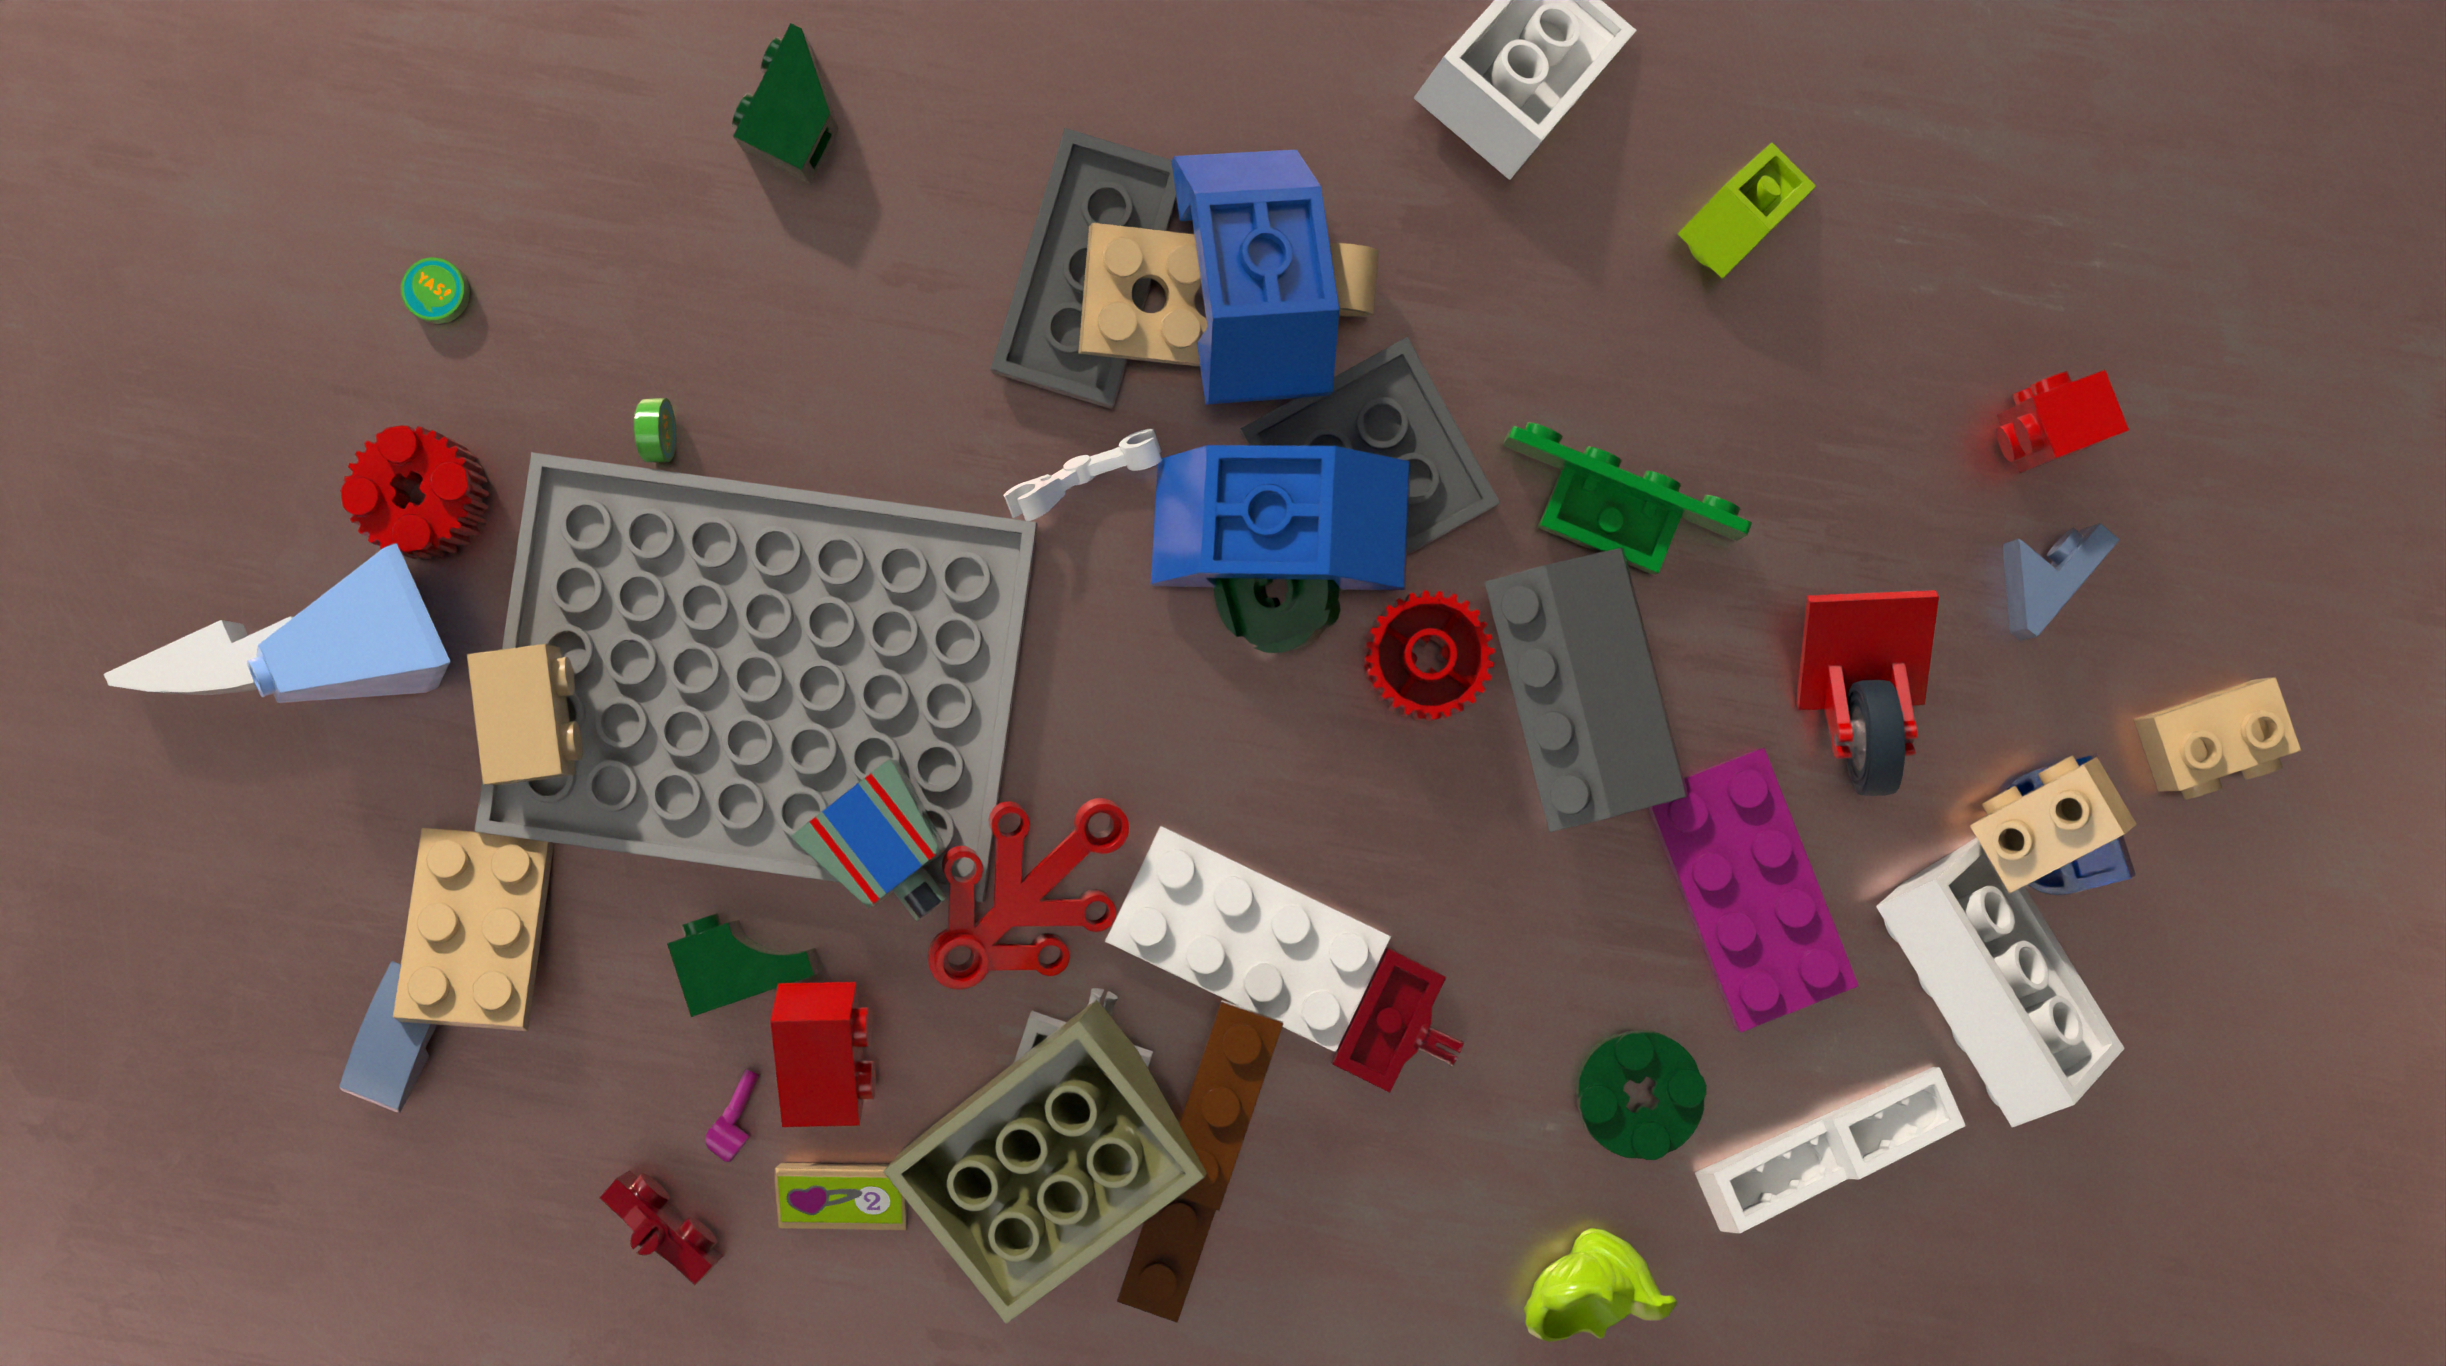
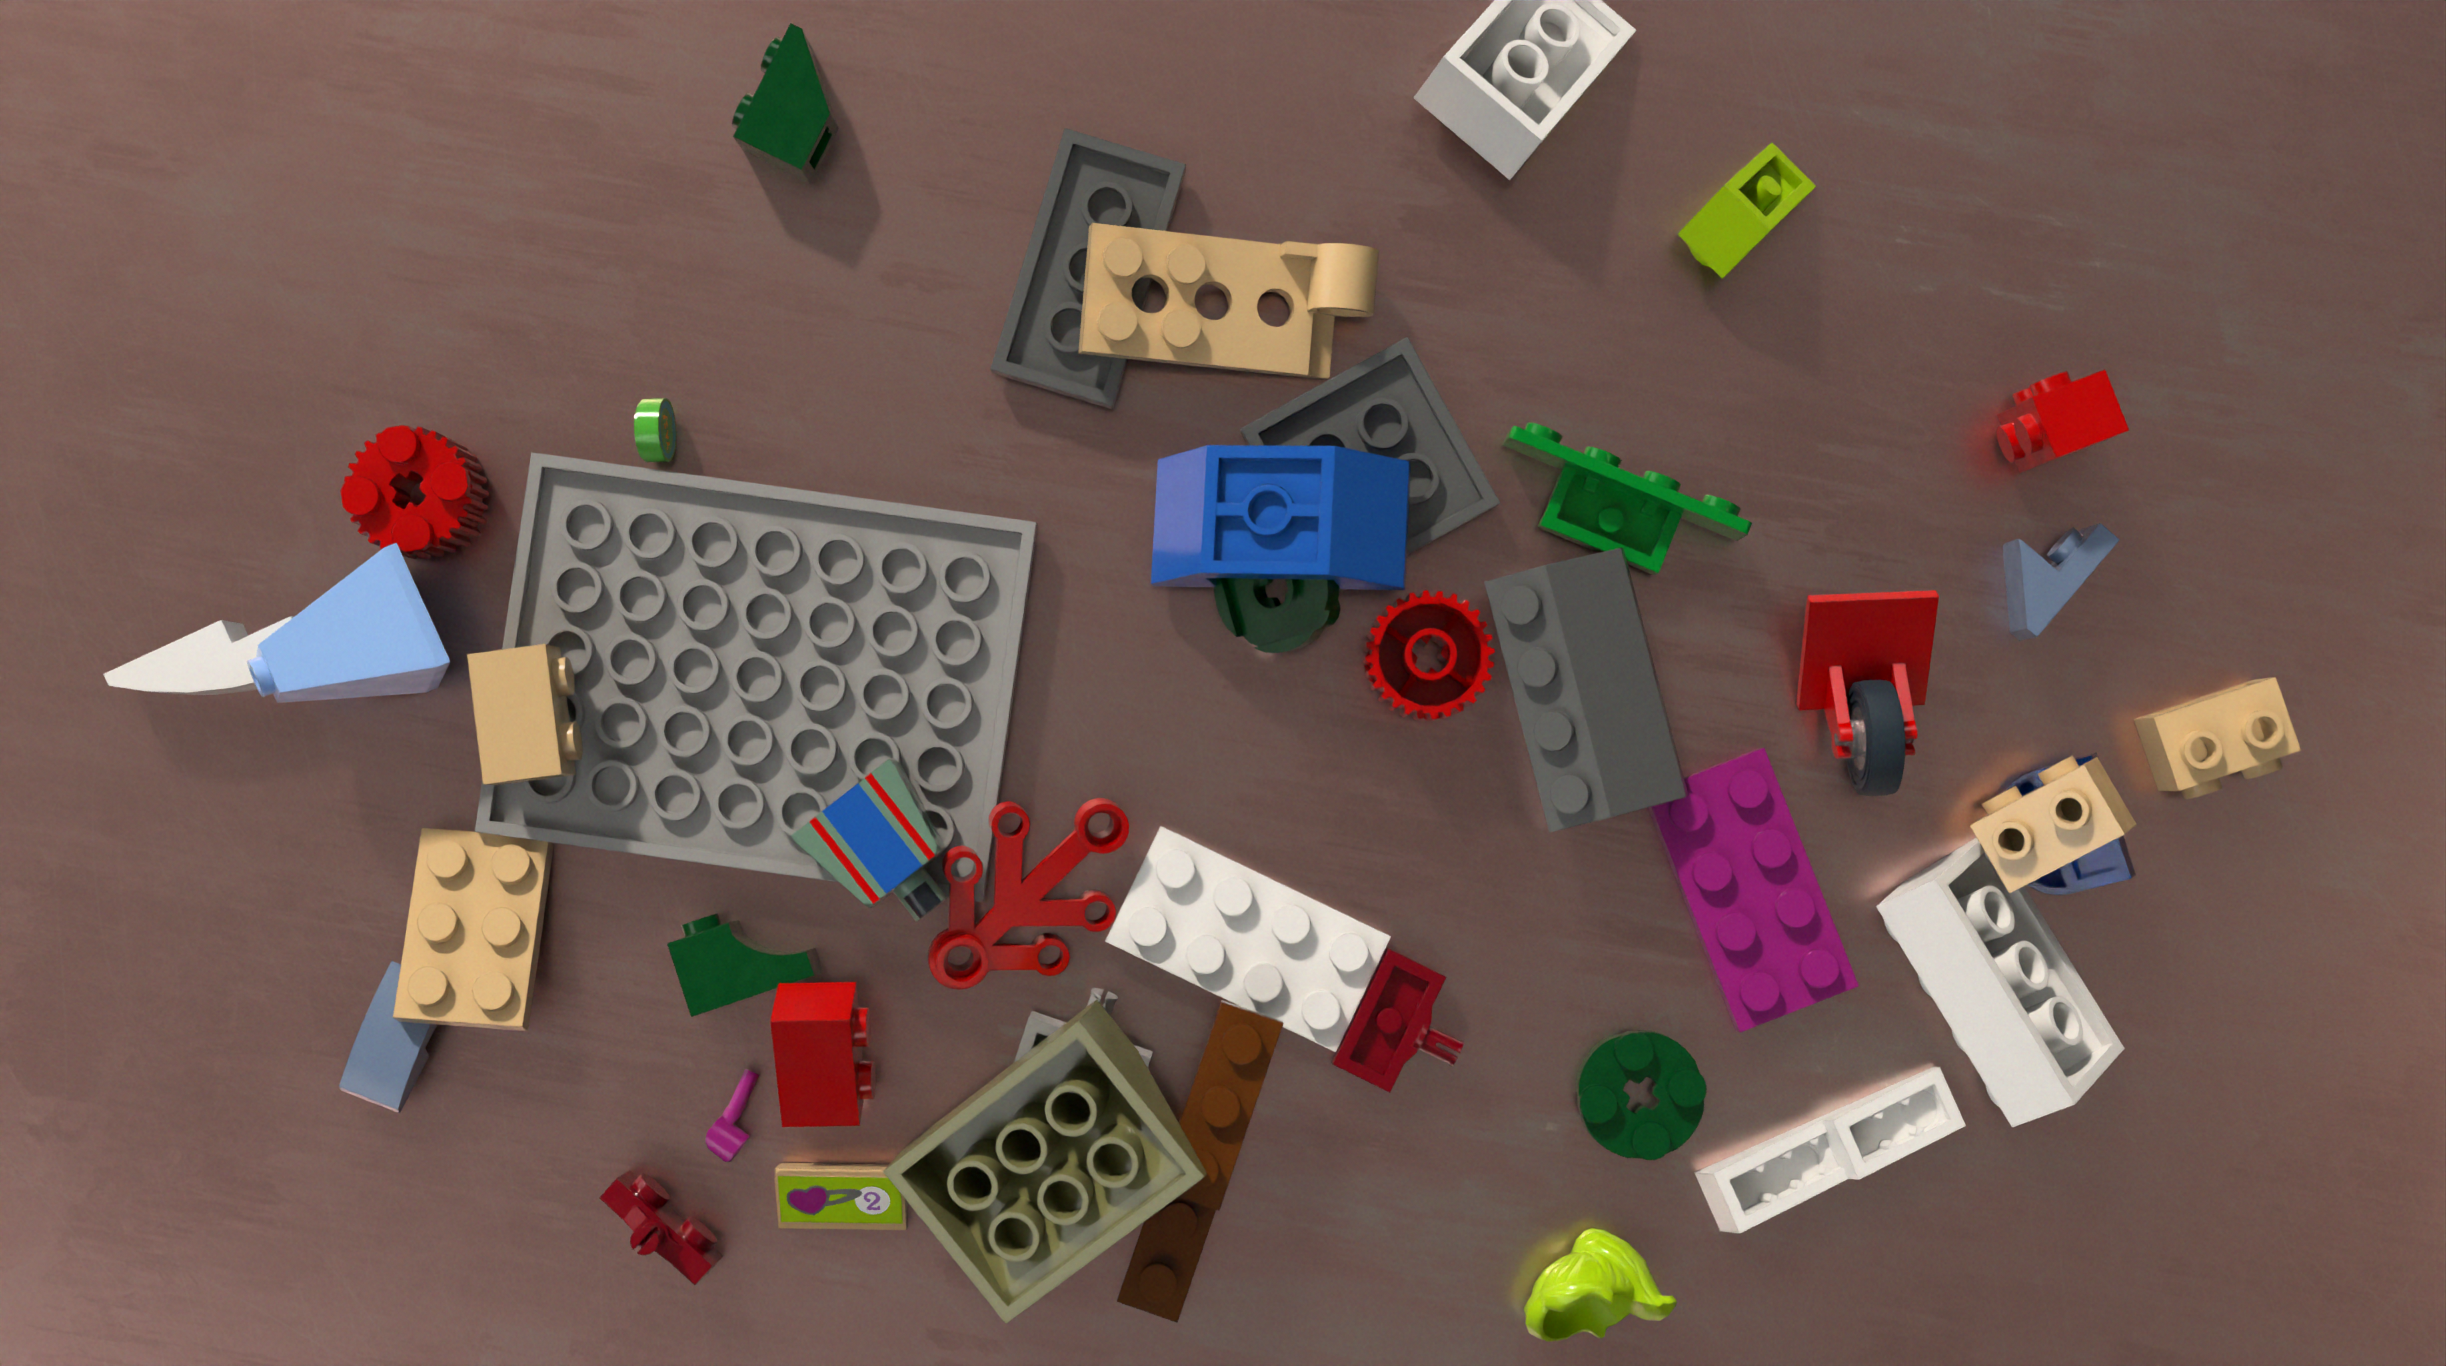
bright green tile [401,257,470,324] -> none
white piece [1004,429,1162,522] -> none
blue slope [1171,150,1339,405] -> none

